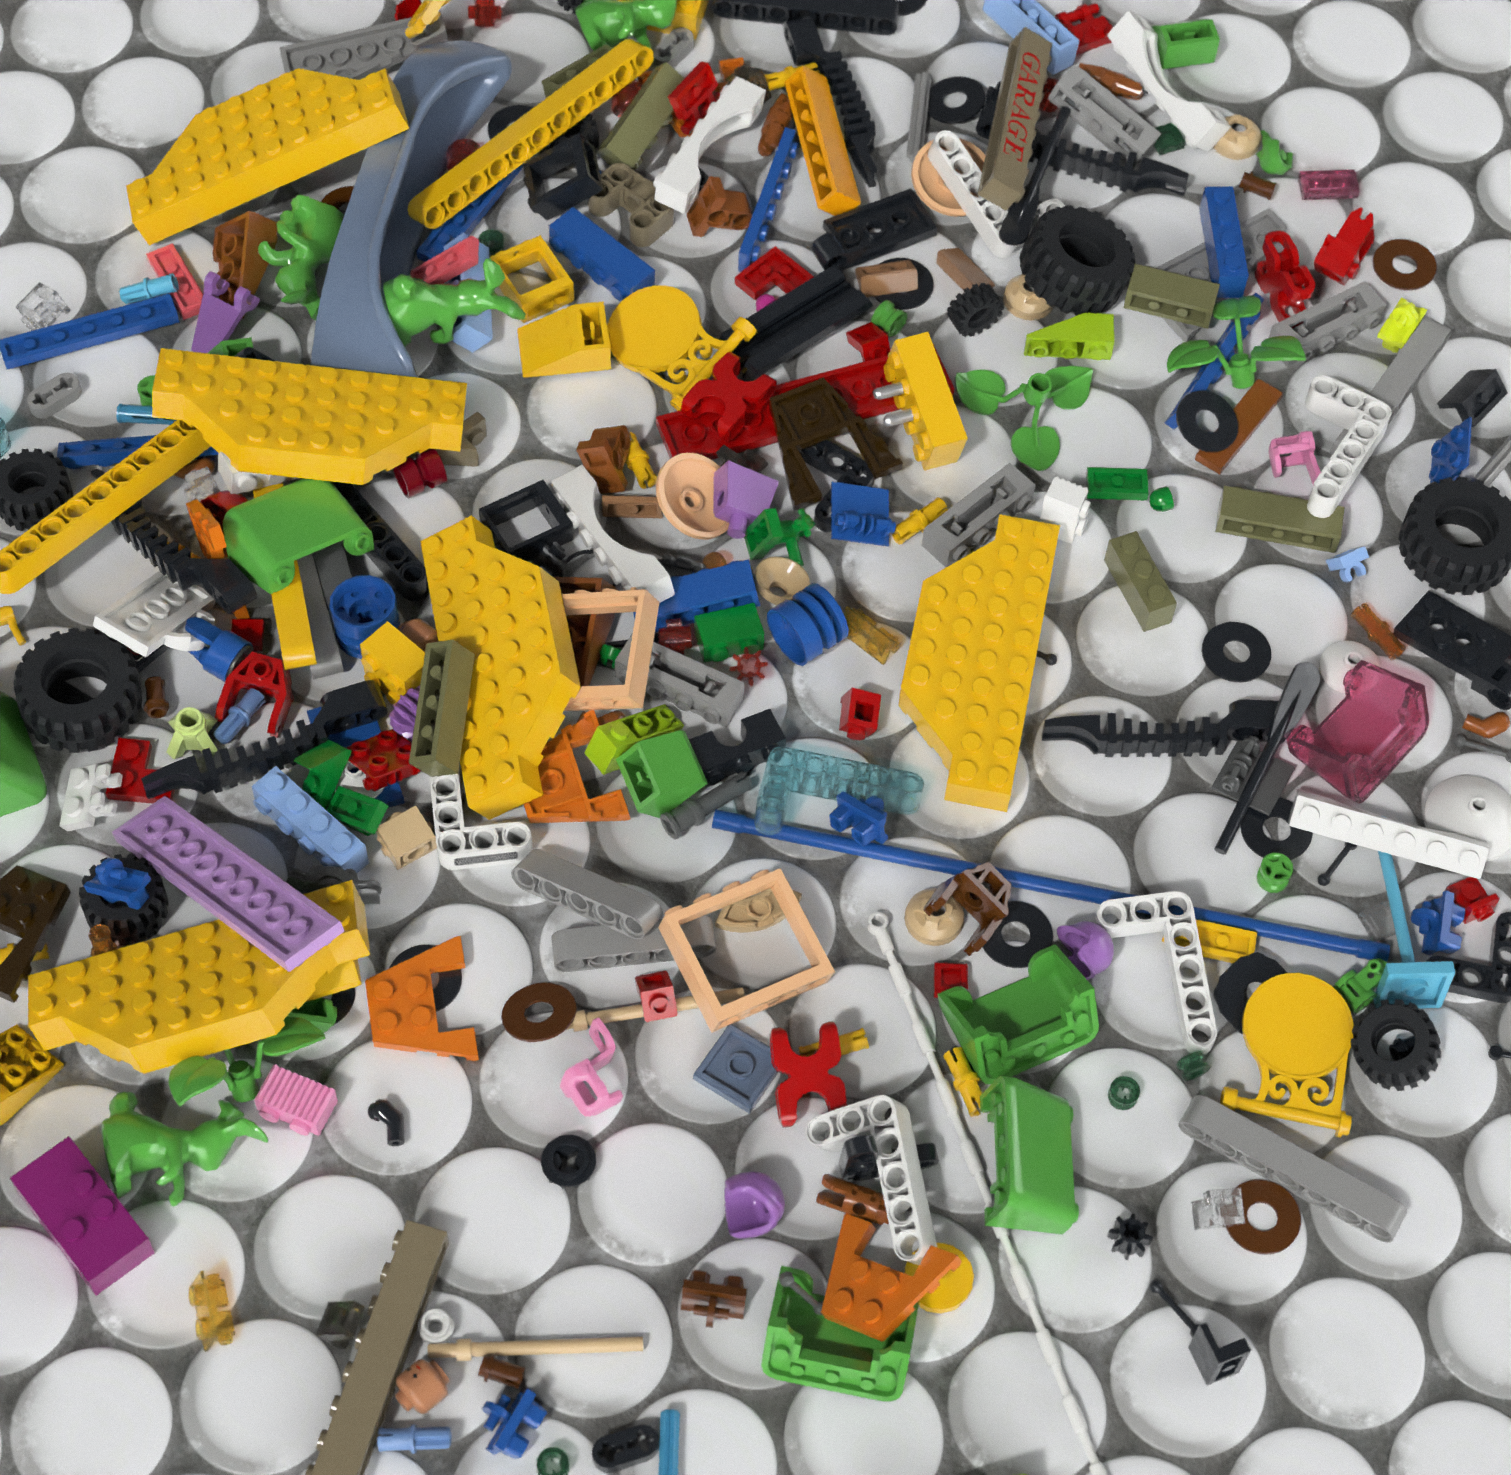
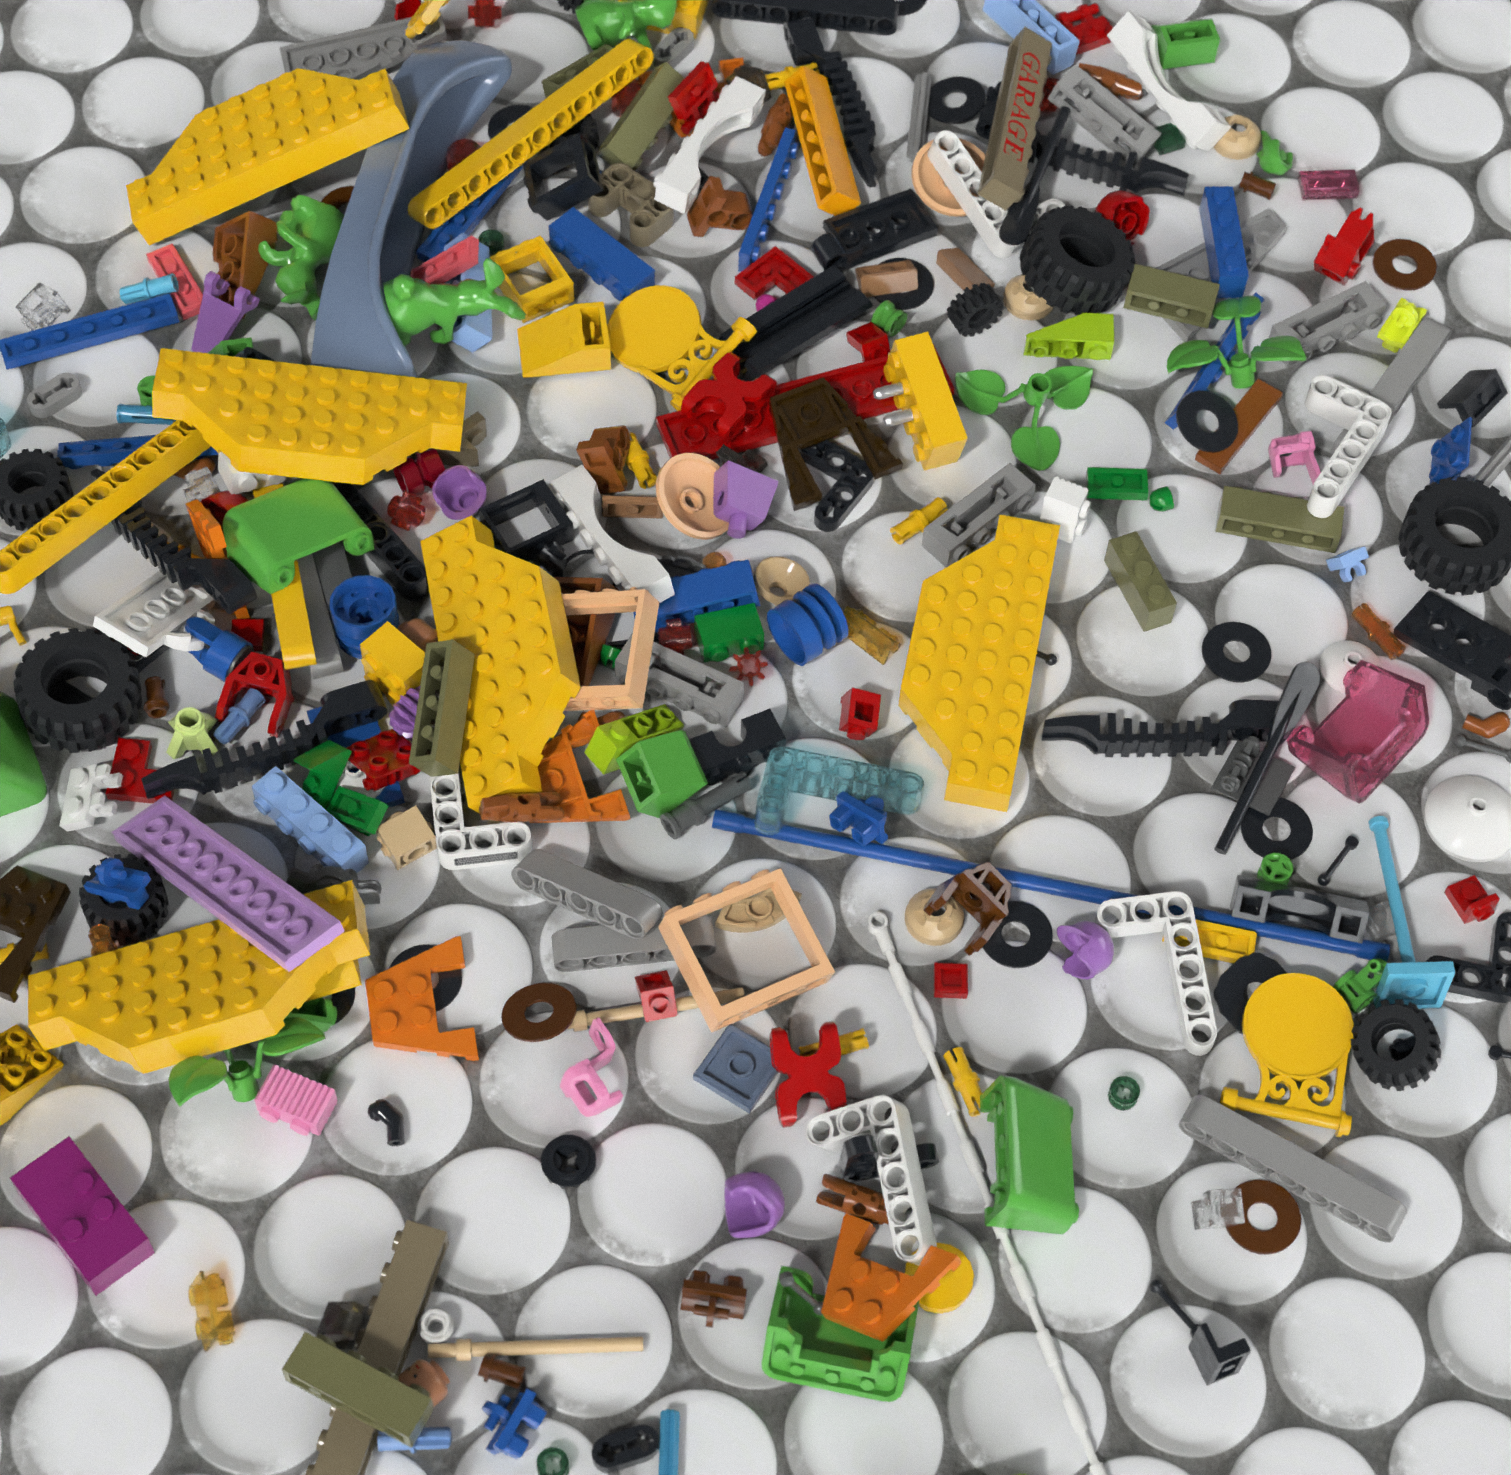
bright green animal [102,1092,269,1207] -> none
green piece [744,508,815,566] -> none
blue hinge [831,482,896,547] -> none
bright green windscreen [937,944,1099,1084] -> none
black gear [1107,1214,1153,1260] -> none
clear green bush [1176,1051,1211,1081] -> none
red piece [1254,231,1315,328] -> none
white arch [1288,789,1490,879] -> none
blue hips [1411,890,1465,956] -> none
none -> olive brick [282,1332,434,1448]
none -> clear red gear [387,491,426,531]
none -> medium lavender helmet [432,465,487,520]
none -> dark orange hinge [479,792,565,823]
none -> red cylinder [1095,190,1150,245]
none -> black arch [1230,875,1370,943]

